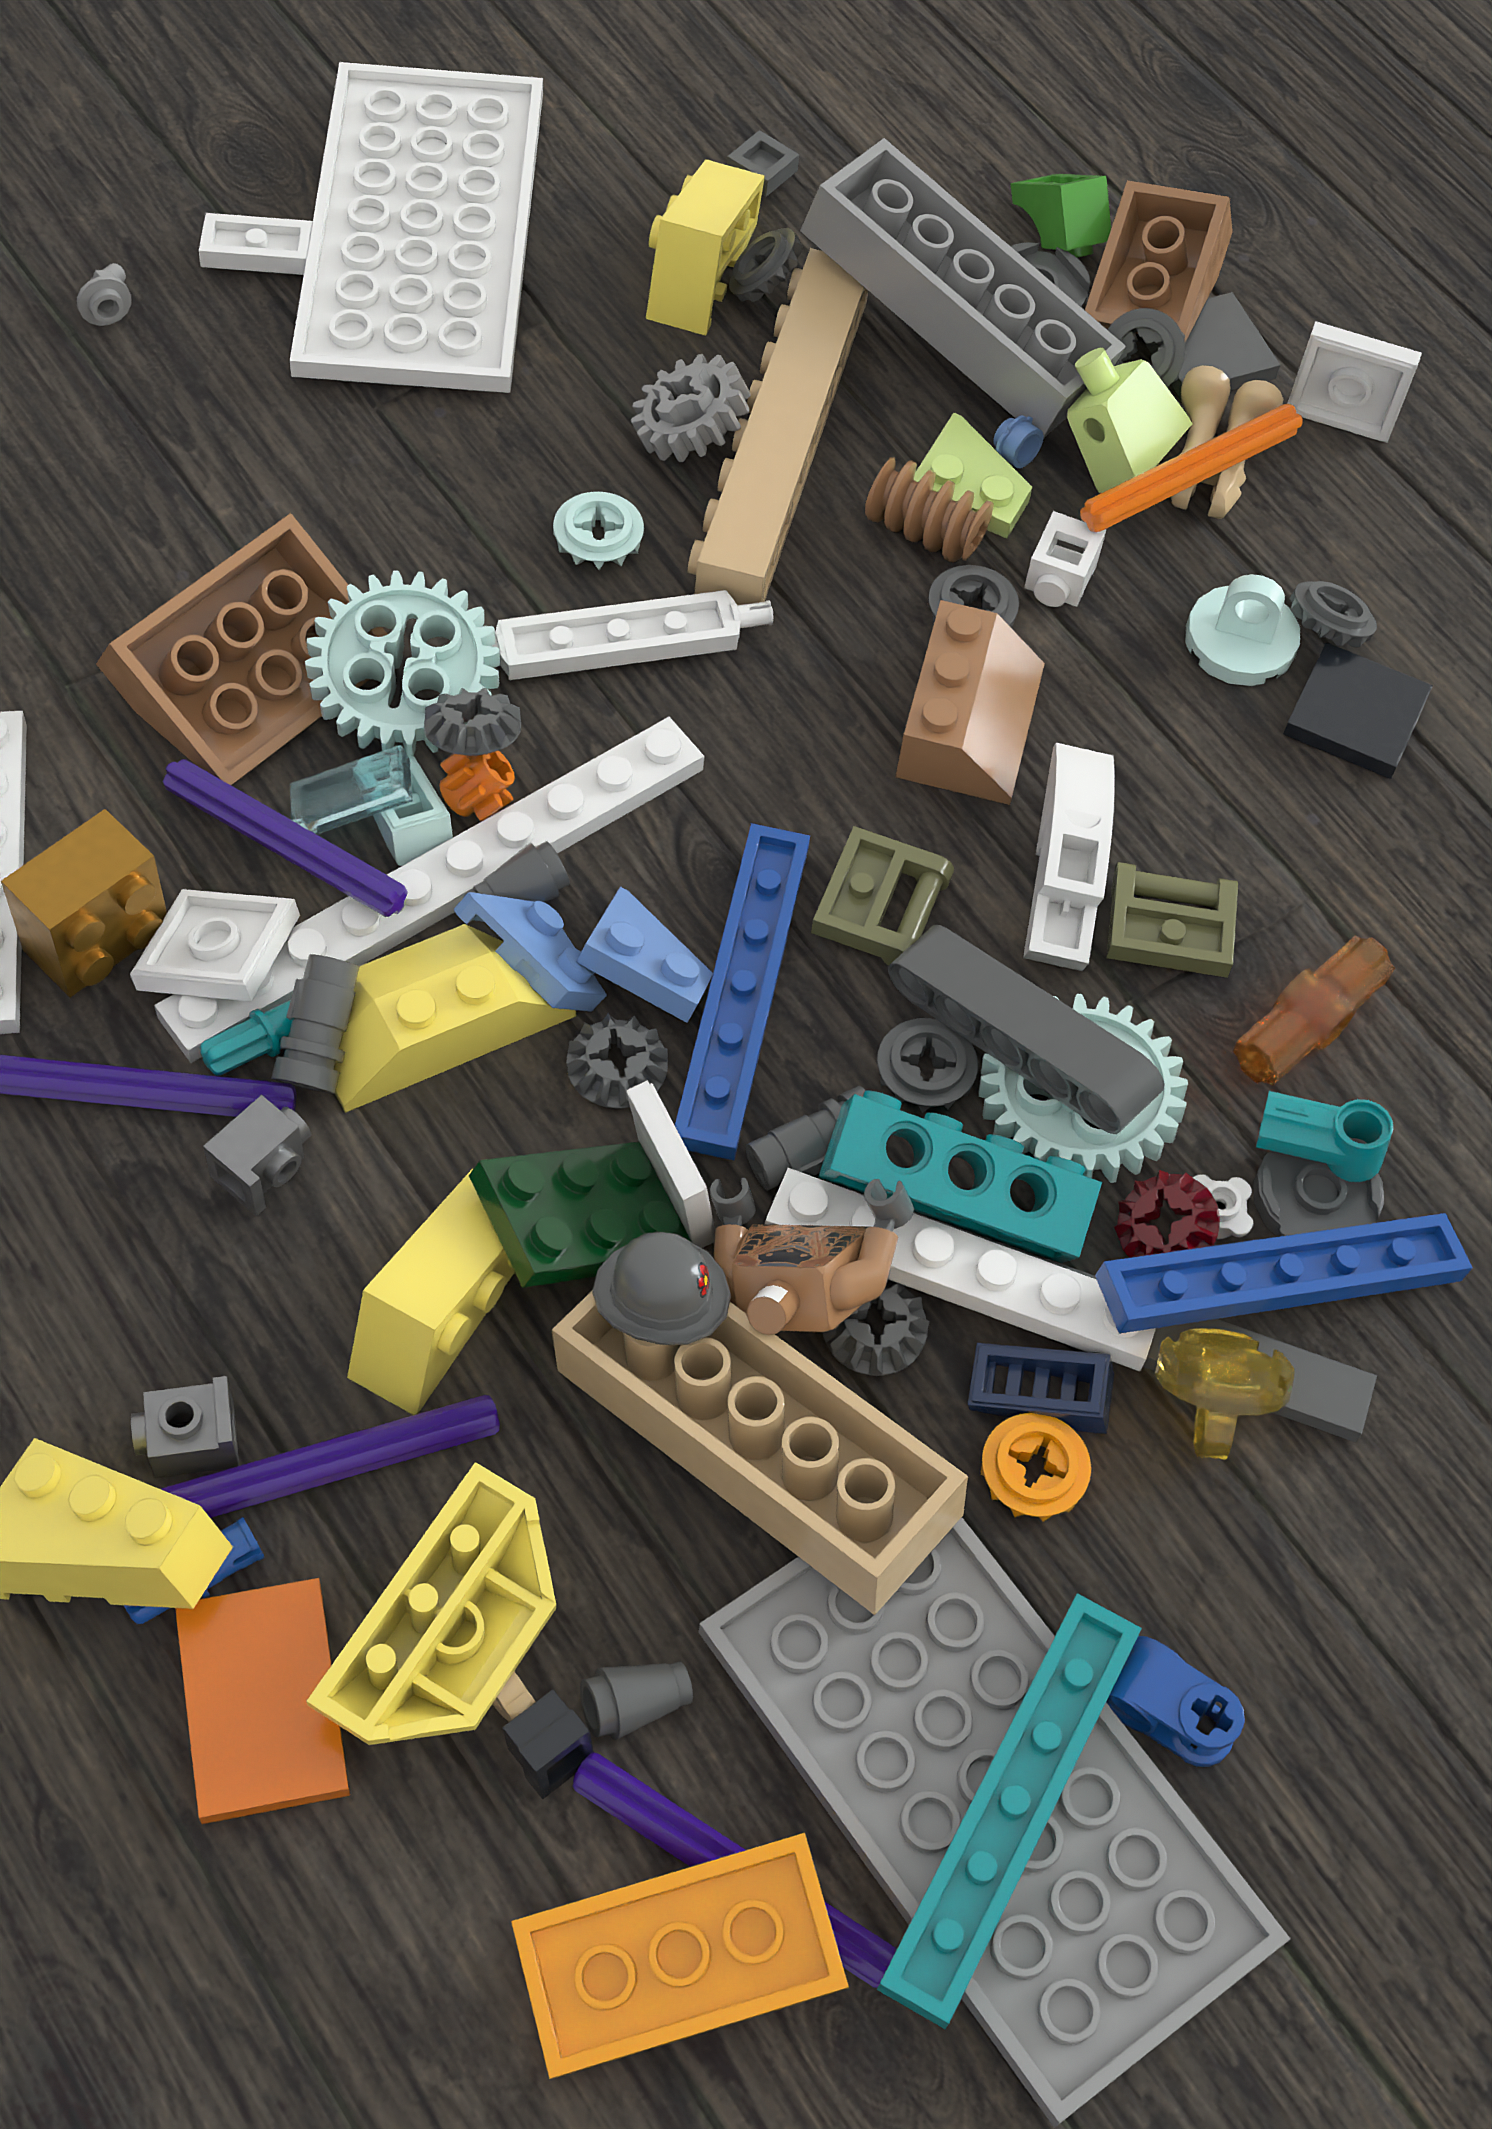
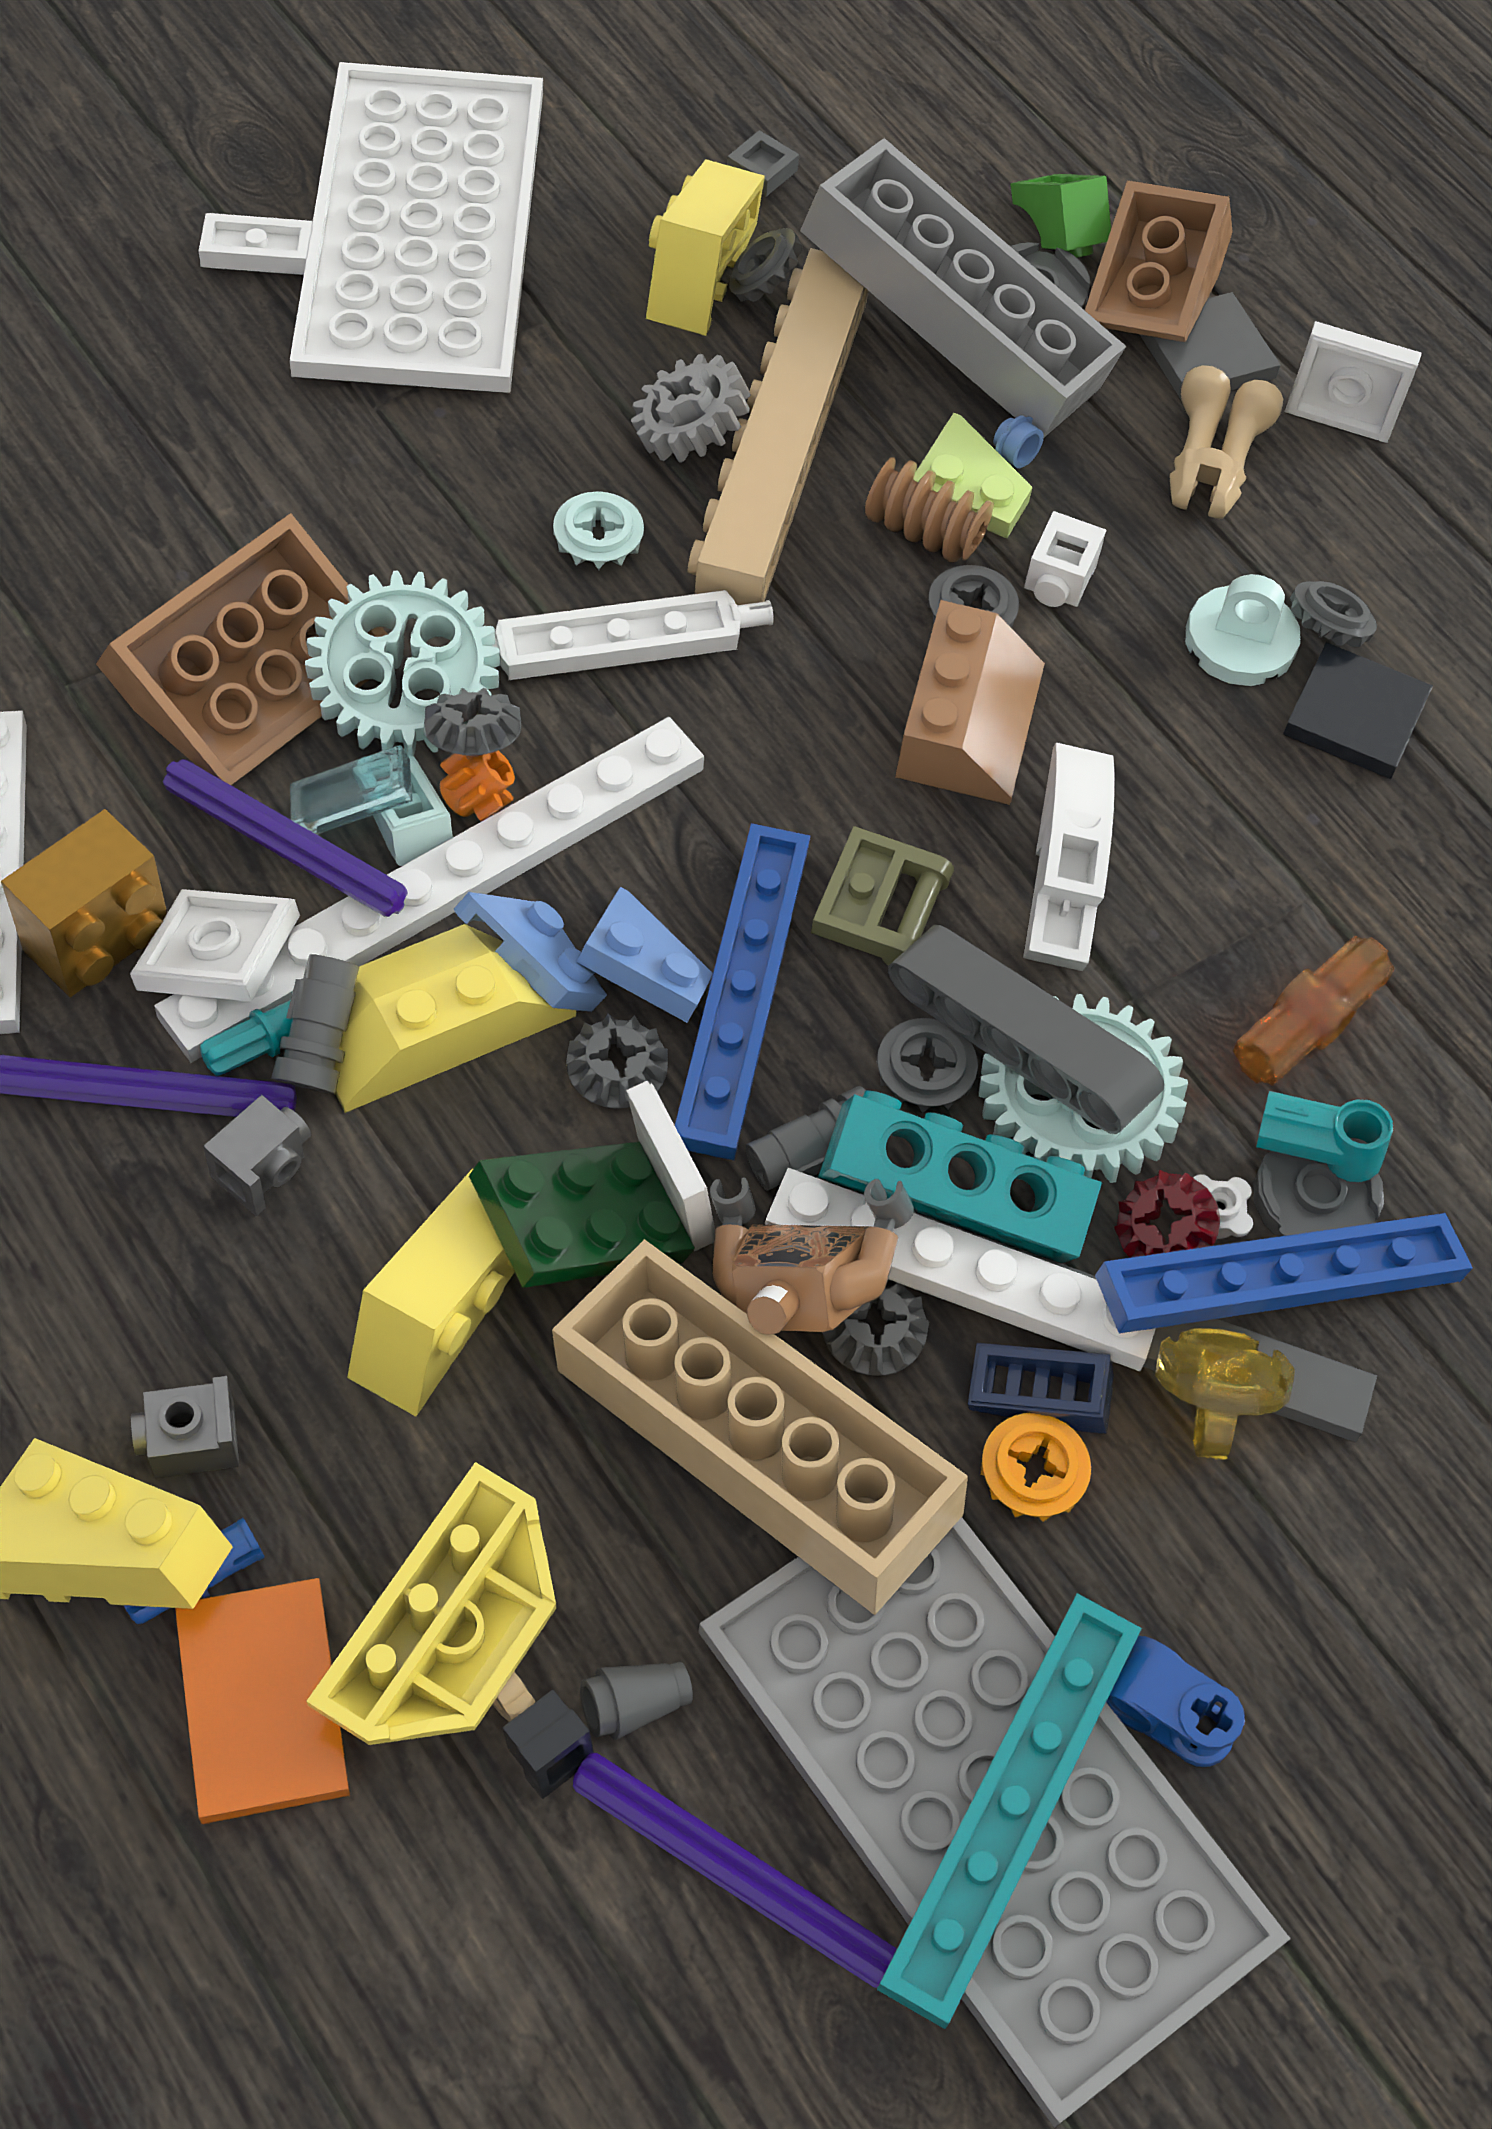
light grey plate [77,263,131,326] -> none
dark purple axle [161,1395,500,1518] -> none
dark grey cone [473,841,570,902] -> none
light orange plate [511,1833,849,2079] -> none
dark grey hat [592,1232,731,1345] -> none
yellowish green torso [1067,348,1192,493] -> none
orange axle [1080,404,1303,532] -> none
olive plate [1106,862,1238,978] -> none
dark grey gear [1108,308,1187,387] -> none

